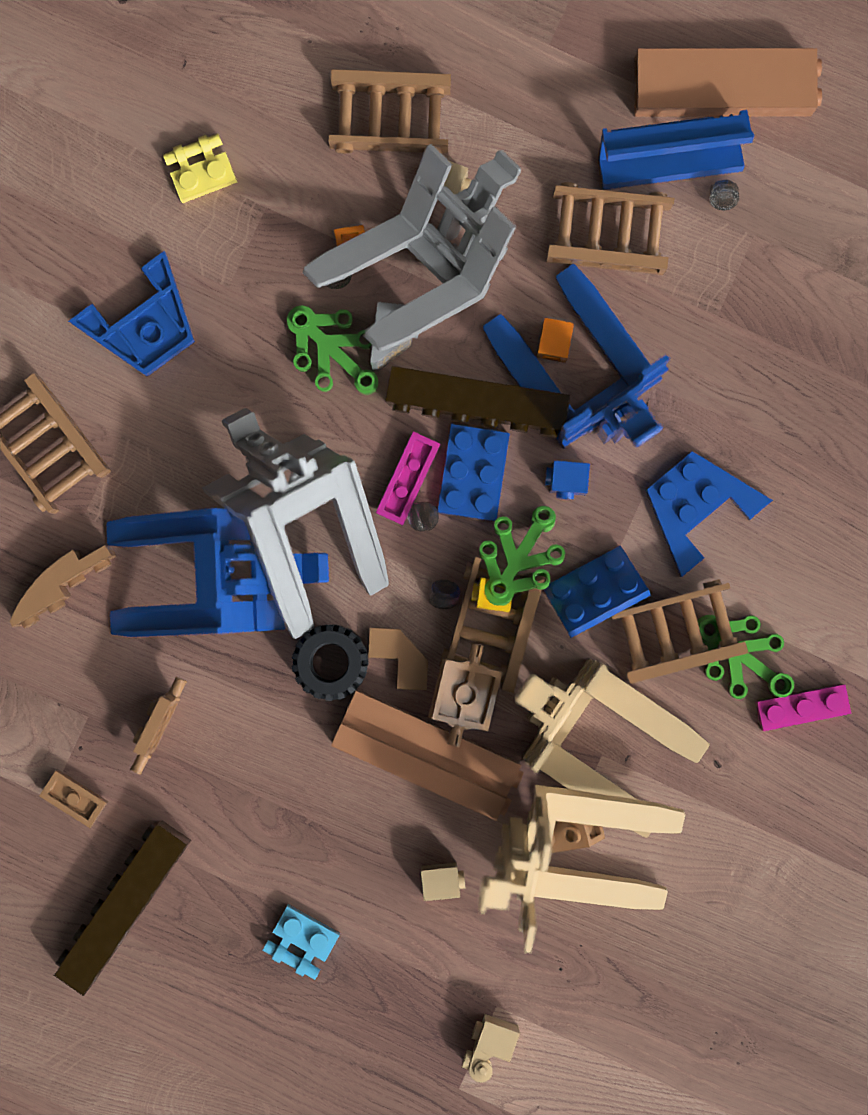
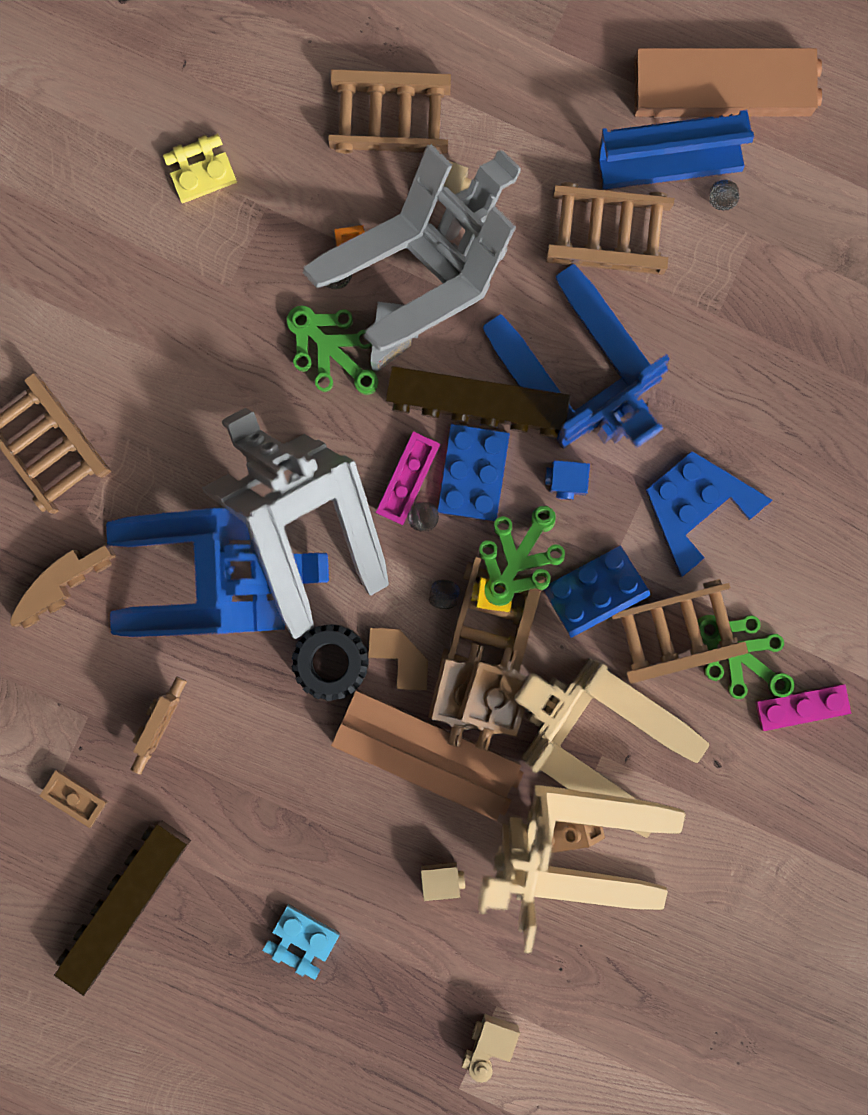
blue wing [69,251,195,377] -> none
orange panel [536,318,574,363] -> none
none -> medium nougat plate [458,647,529,751]

